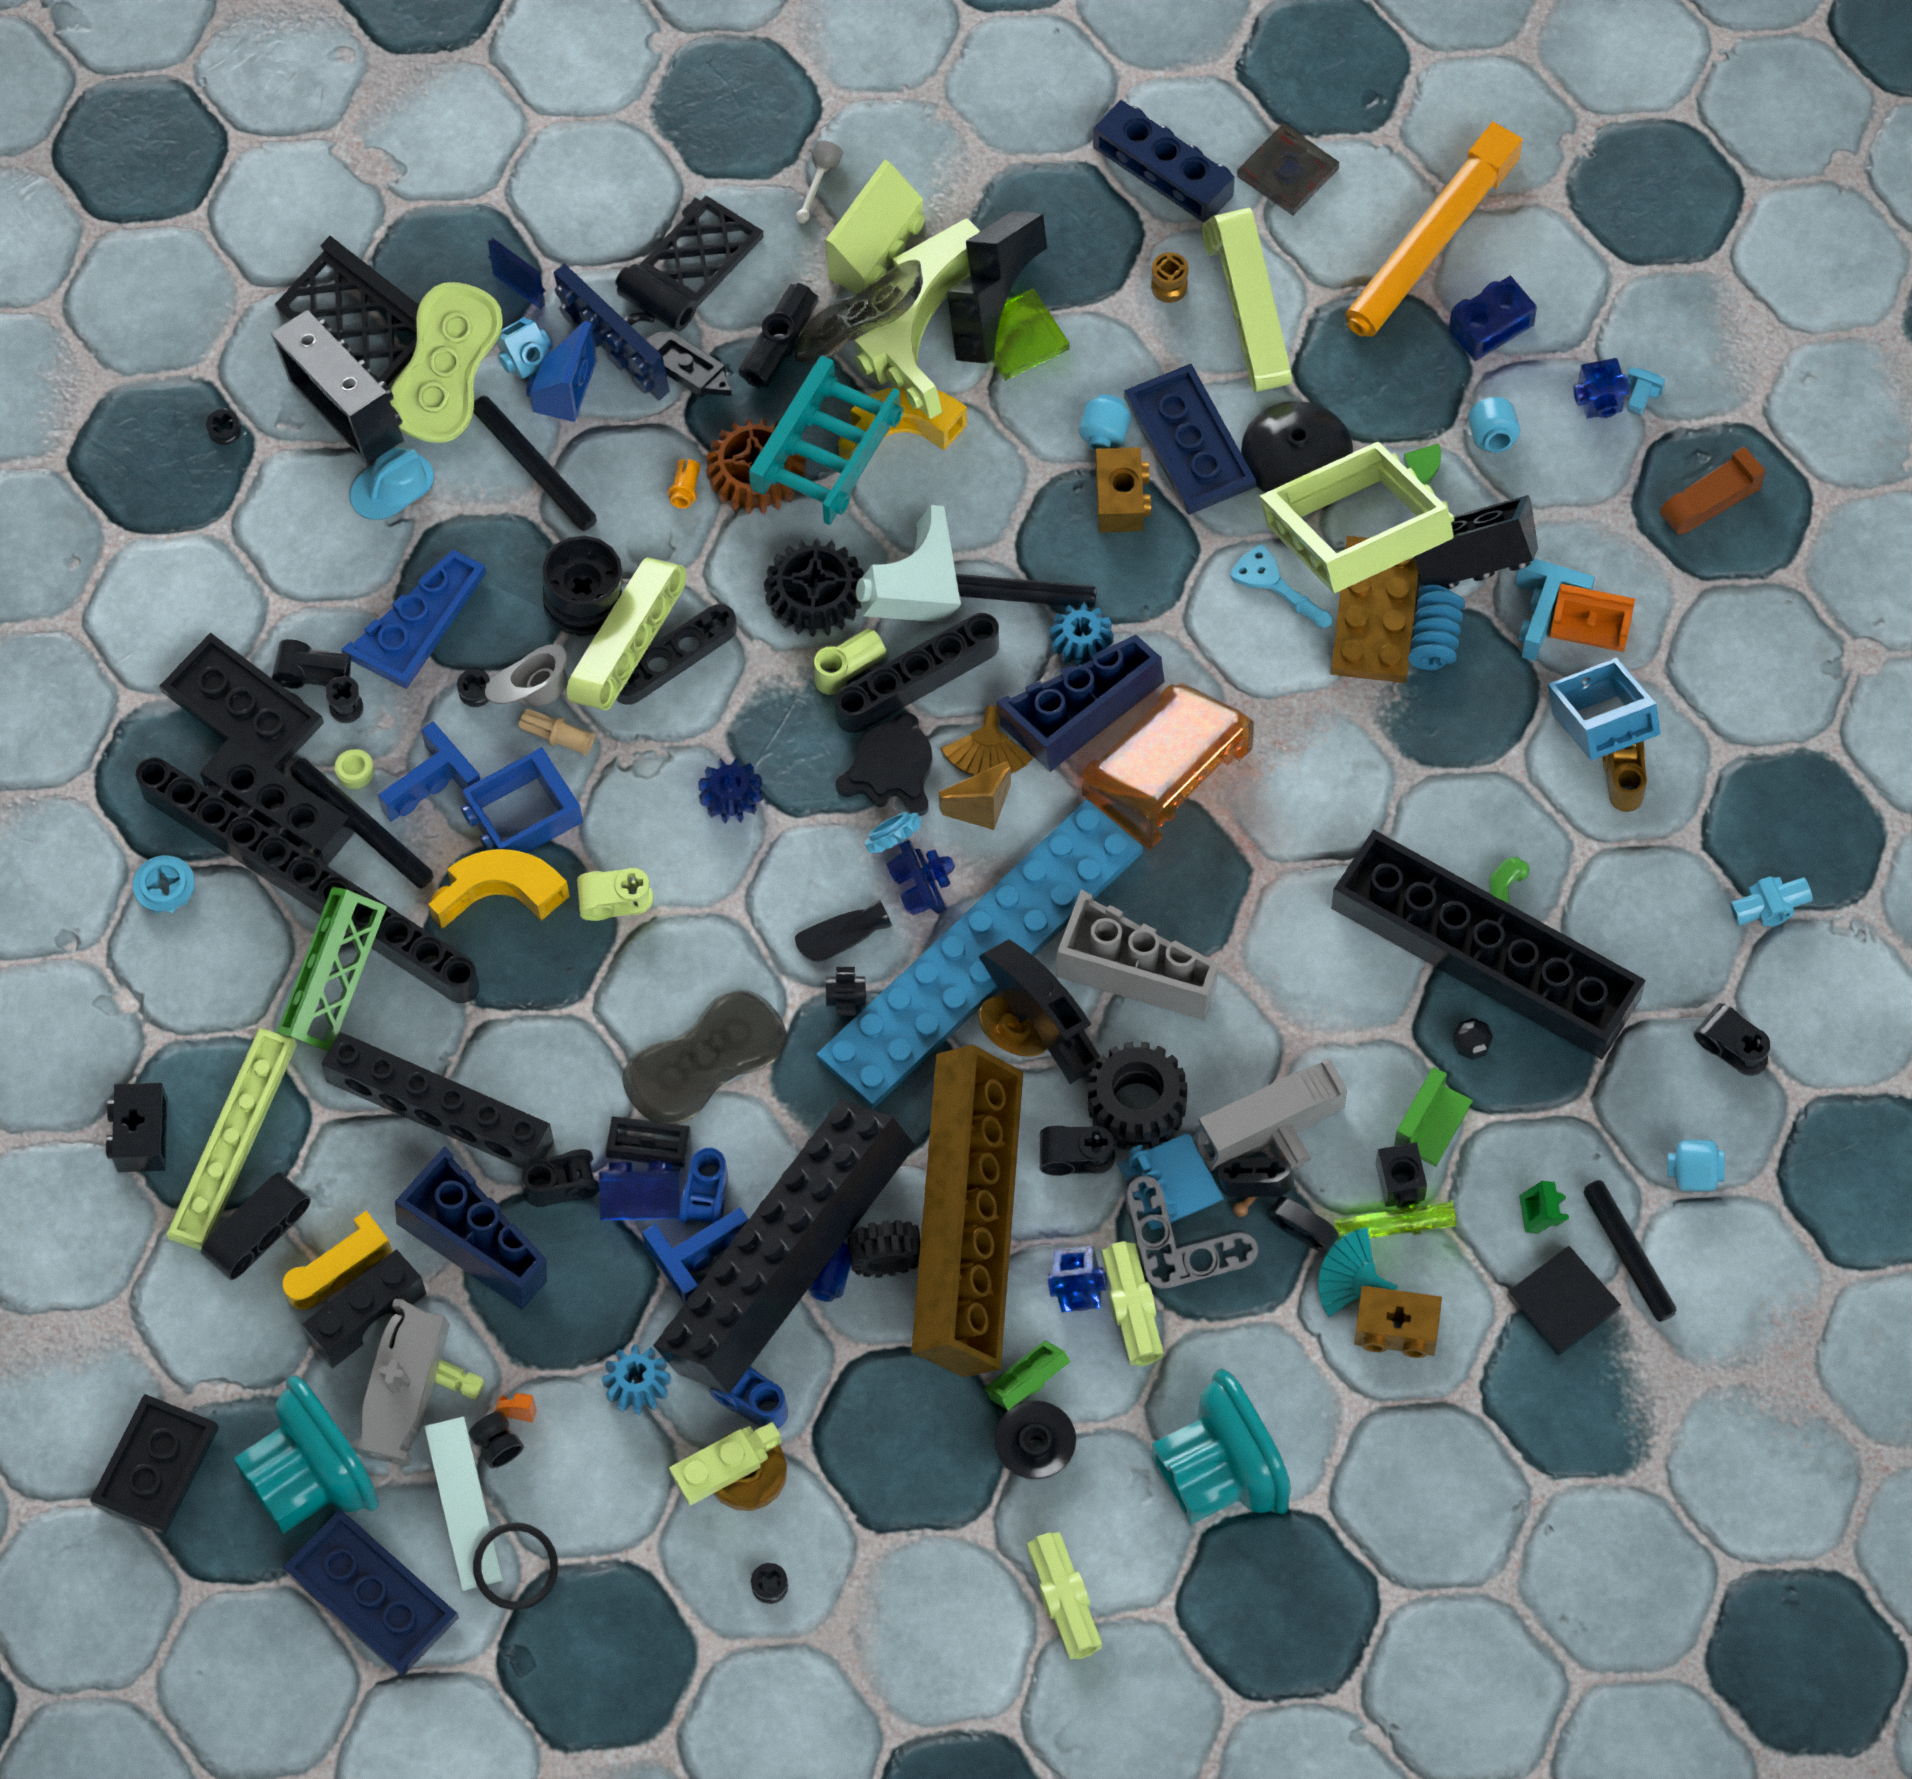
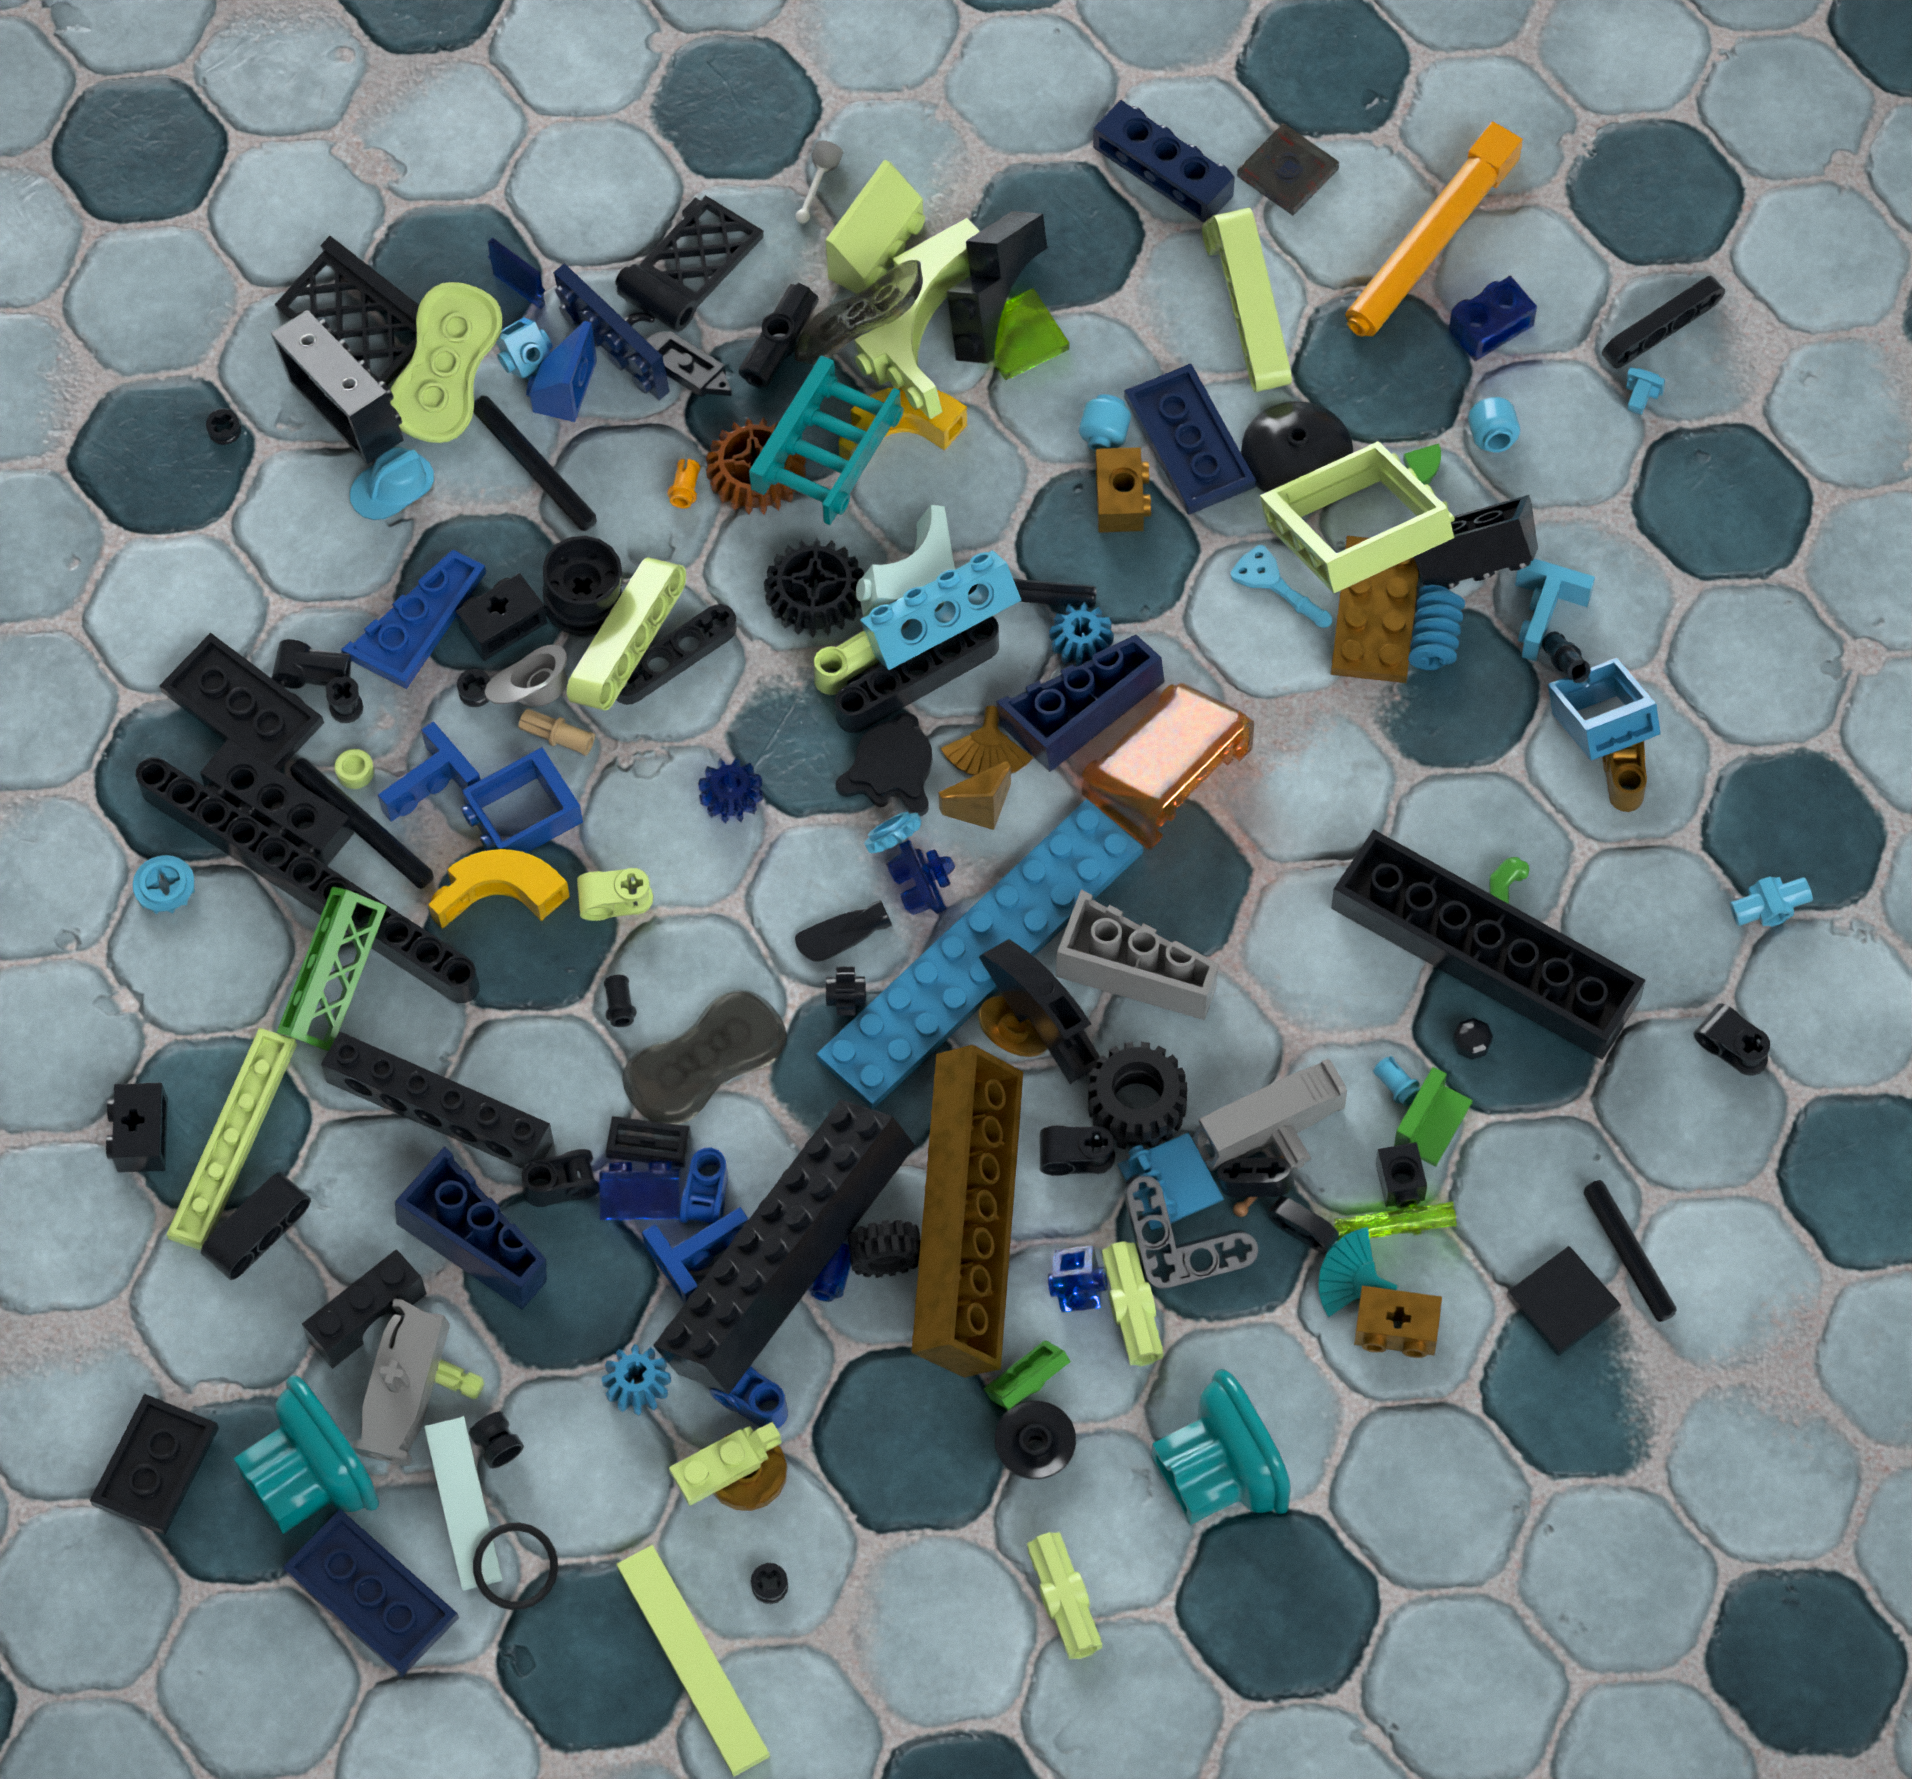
yellow leg [283,1210,392,1310] -> none
orange tile [494,1393,537,1423] -> none
pearl gold wheel [1151,252,1189,303] -> none
green tile [1519,1180,1569,1234] -> none
orange hinge [1550,584,1635,652] -> none
clear blue brick [1573,358,1630,419] -> none
dark orange leg [1659,446,1766,535] -> none
medium azure head [1668,1140,1725,1192] -> none
none -> black brick [456,573,547,661]
none -> black pin [604,975,637,1027]
none -> yellowish green tile [616,1545,770,1777]
none -> medium azure brick [860,550,1022,670]
none -> medium azure pin [1373,1056,1420,1107]
none -> black pin [1542,631,1591,683]
none -> black beam [1602,276,1725,369]

